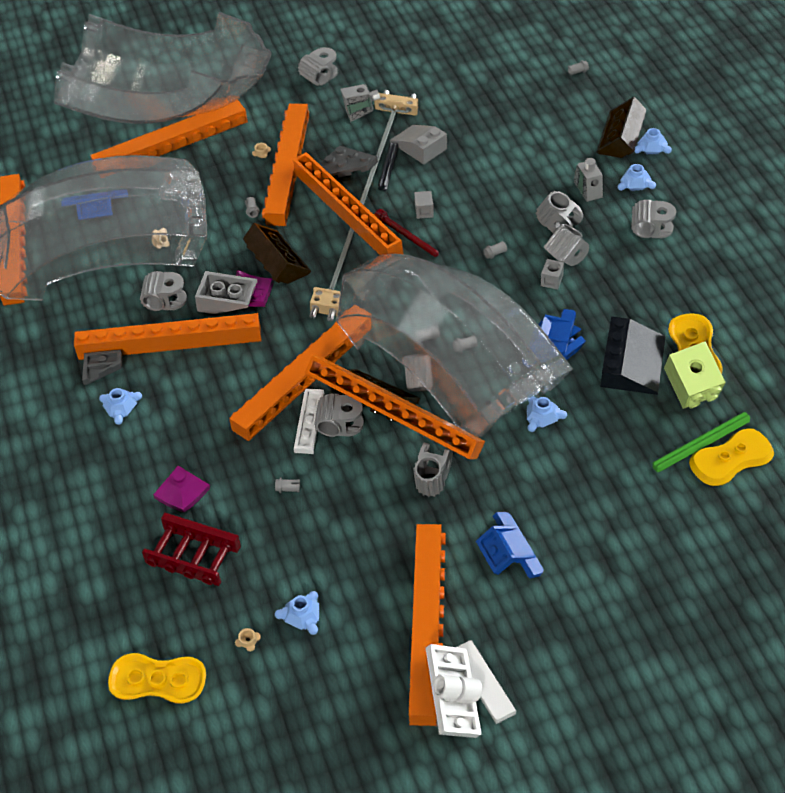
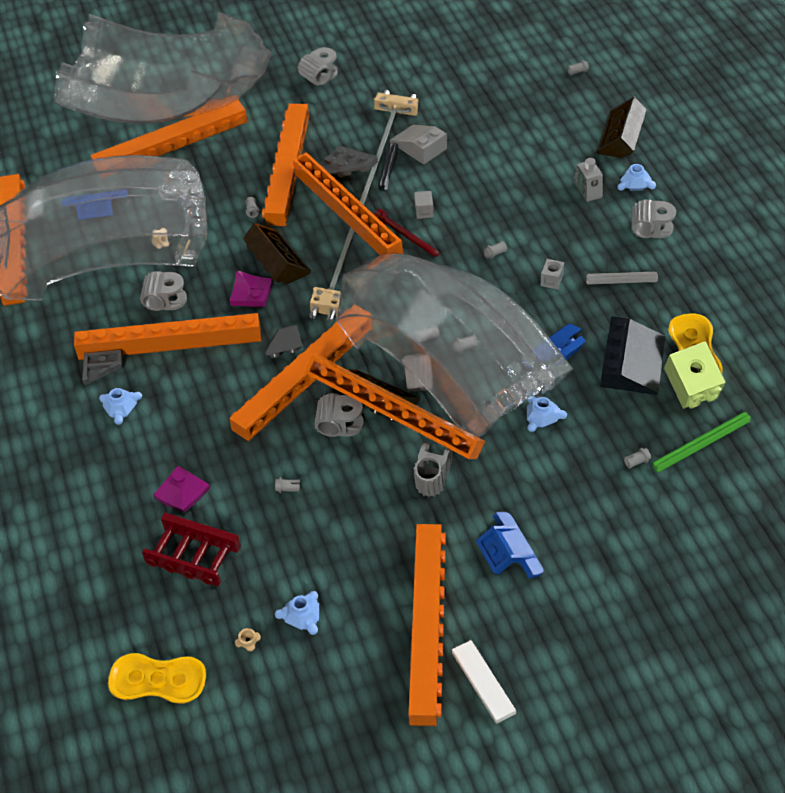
light grey slope [195,271,257,314] -> none
tan plate [252,143,271,158] -> none
white tile [294,389,324,454] -> none
light grey torso [340,84,380,121] -> none
white plate [426,644,482,738] -> none
blue plate [528,309,576,356] -> none
light grey piece [536,191,583,233] -> none
light grey piece [544,224,589,266] -> none
light blue rock [634,128,672,154] -> none
yellow plate [689,429,774,486] -> none
none -> dark grey slope [264,325,302,358]
none -> light grey axle [586,271,658,285]
none -> light grey pin [624,448,651,469]

